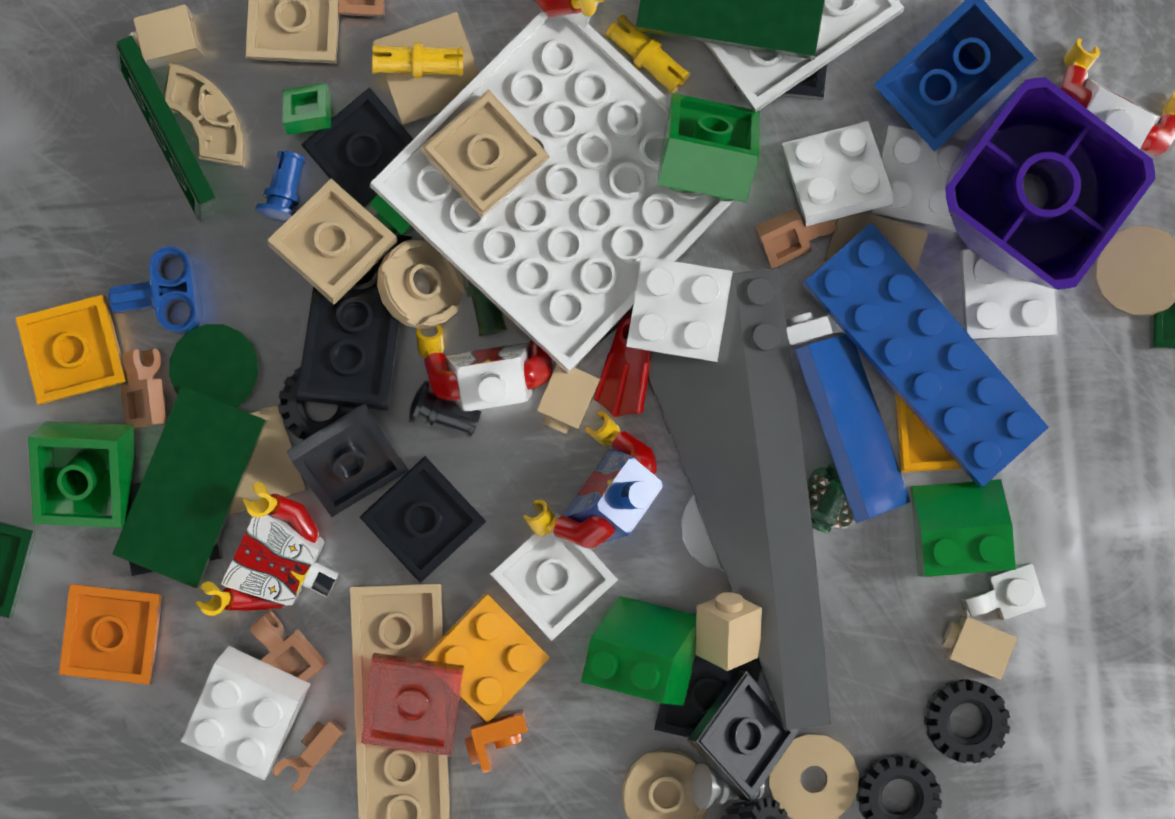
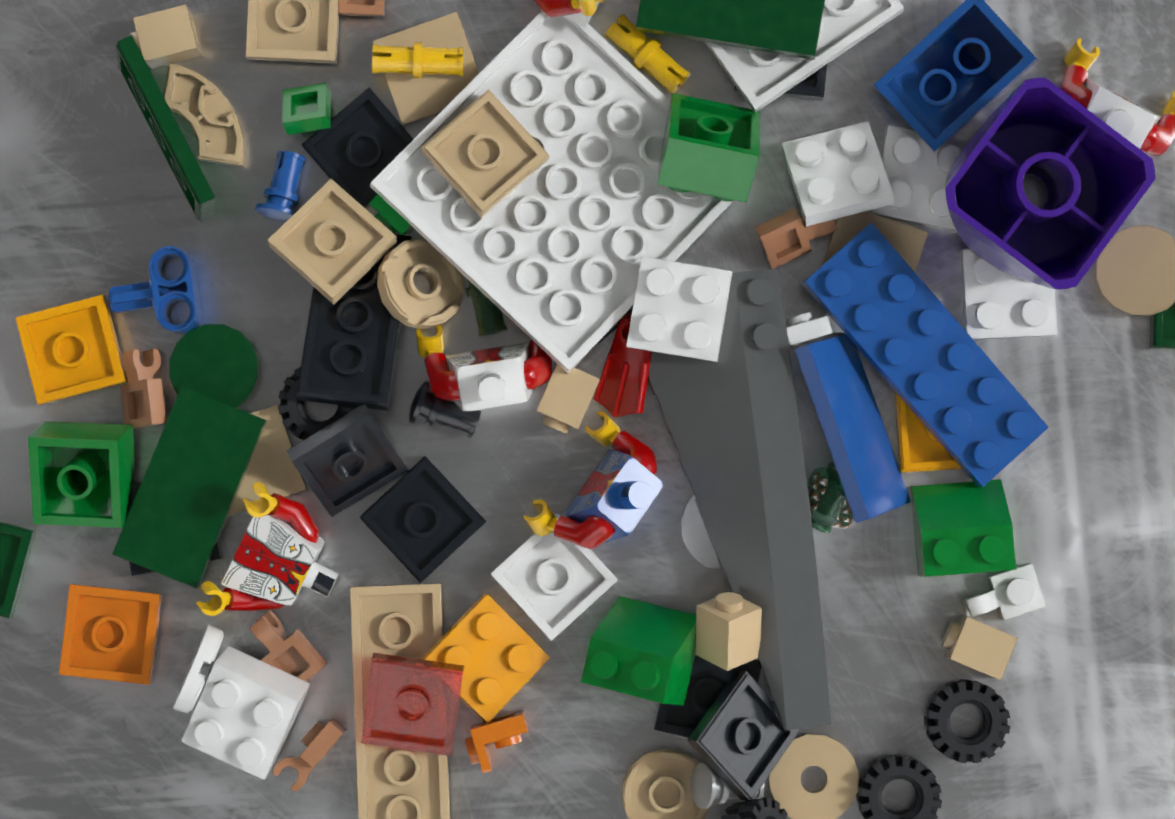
none -> white tile [173,624,224,714]

